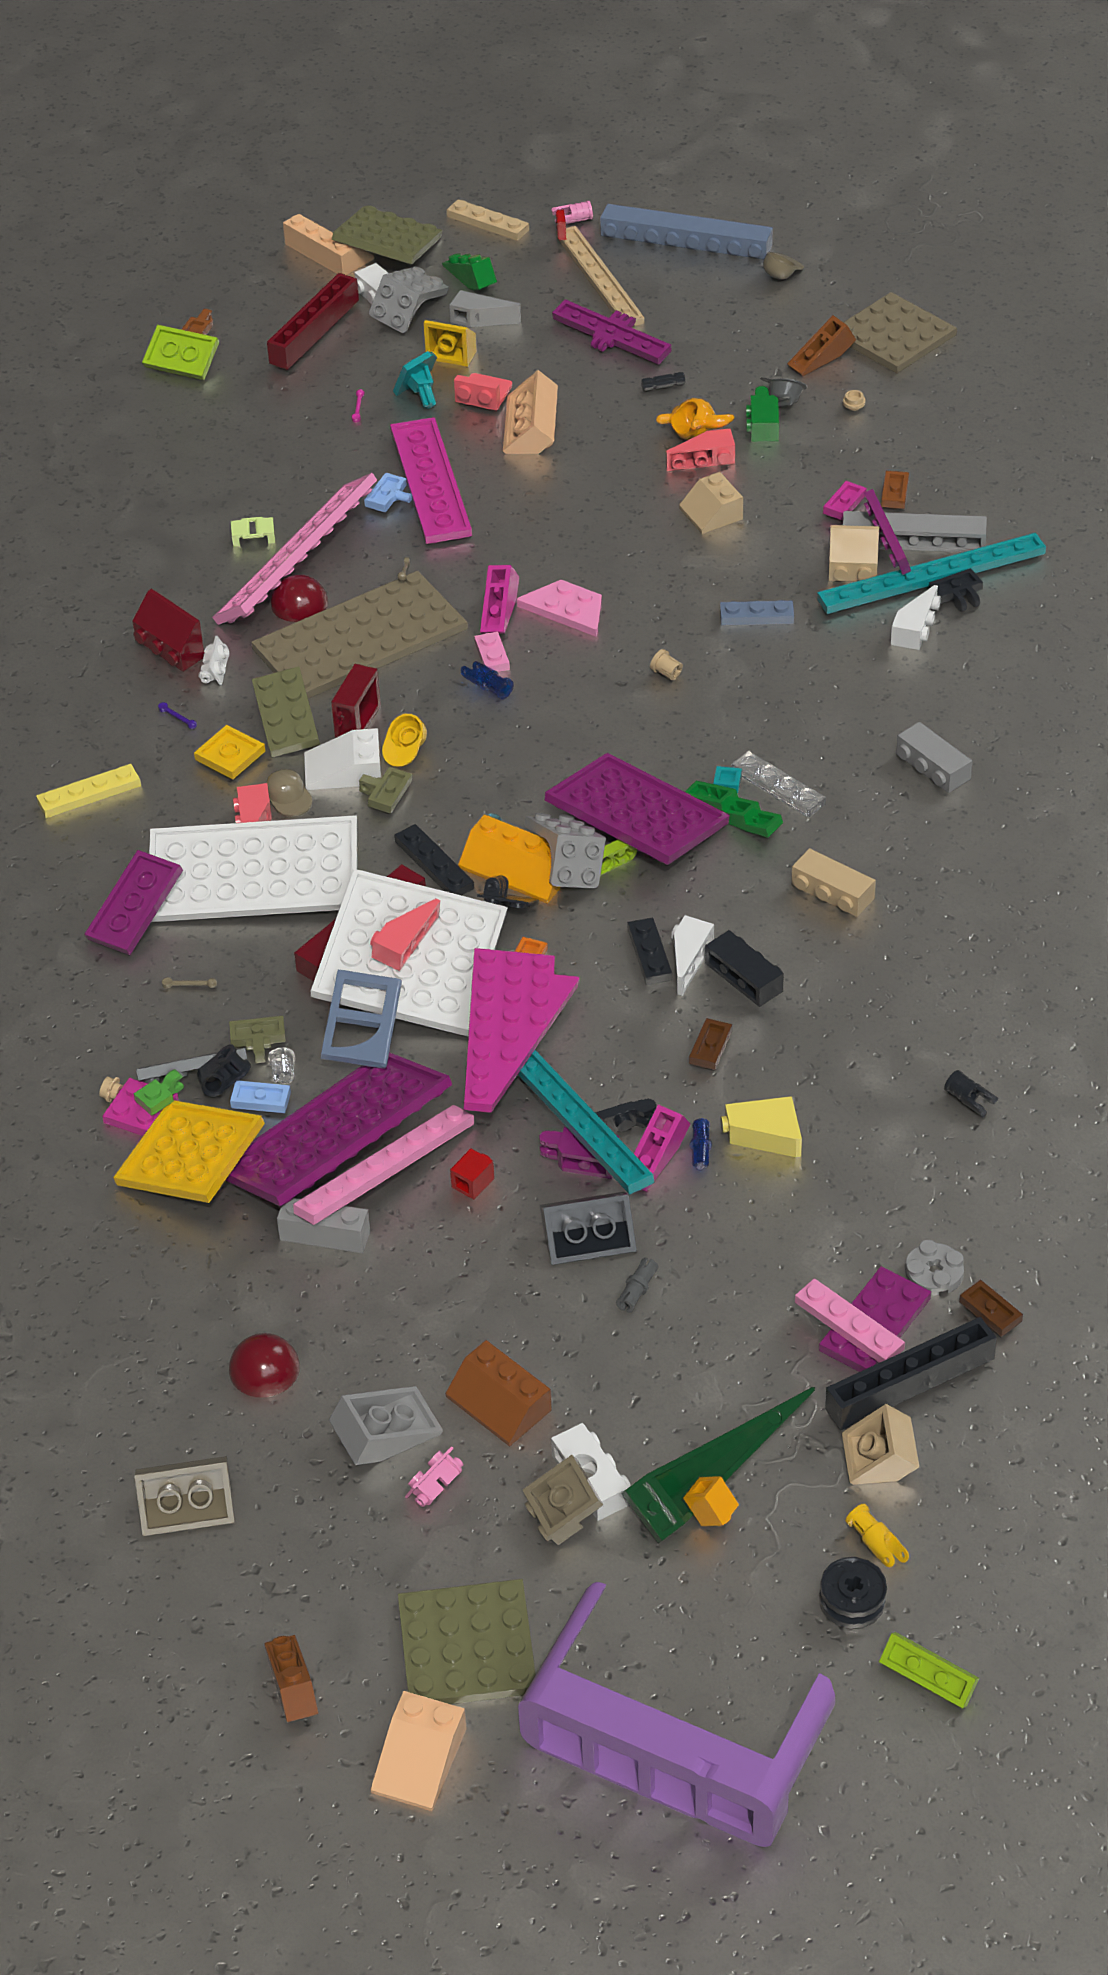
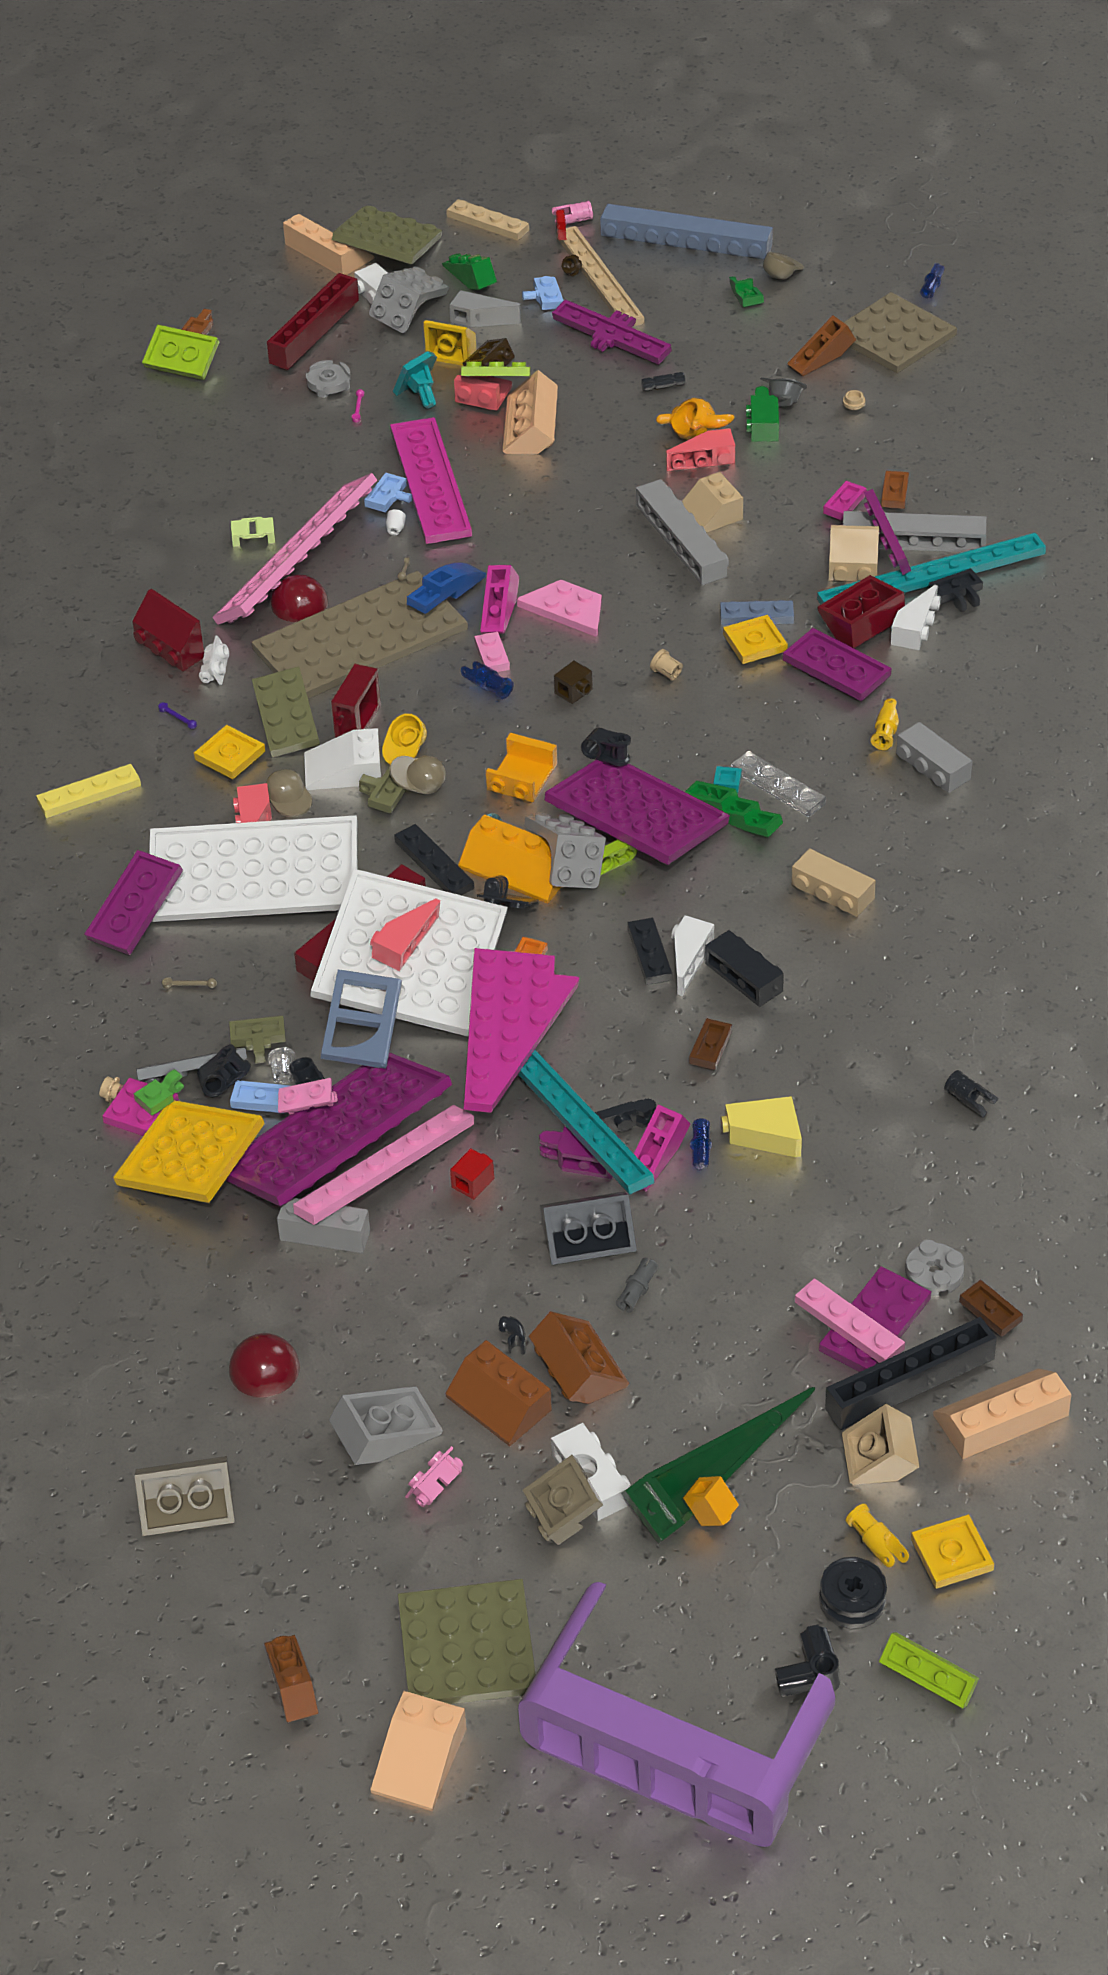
none -> bright pink hinge [278,1078,338,1115]
none -> black piece [289,1057,325,1085]
none -> light grey plate [306,360,351,398]
none -> white hose [386,509,406,536]
none -> dark tan cap [389,756,446,794]
none -> blue slope [407,562,486,614]
none -> lime plate [461,362,531,376]
none -> dark brown bracket [462,338,515,377]
none -> light orange panel [486,733,557,802]
none -> black arm [499,1316,526,1355]
none -> light blue plate [522,276,564,310]
none -> dark orange slope [529,1311,630,1404]
none -> dark brown brick [554,660,593,704]
none -> dark brown plate [561,254,582,276]
none -> black piece [581,727,631,766]
none -> light grey brick [636,479,729,585]
none -> yellow plate [723,614,788,664]
none -> green slope [729,276,764,307]
none -> black piece [775,1624,840,1697]
none -> magenta plate [783,628,892,701]
none -> dark red slope [817,575,905,648]
none -> yellow piece [871,698,899,750]
none -> yellow plate [911,1514,994,1589]
none -> clear blue axle [920,263,945,299]
none -> light nougat slope [933,1369,1072,1459]

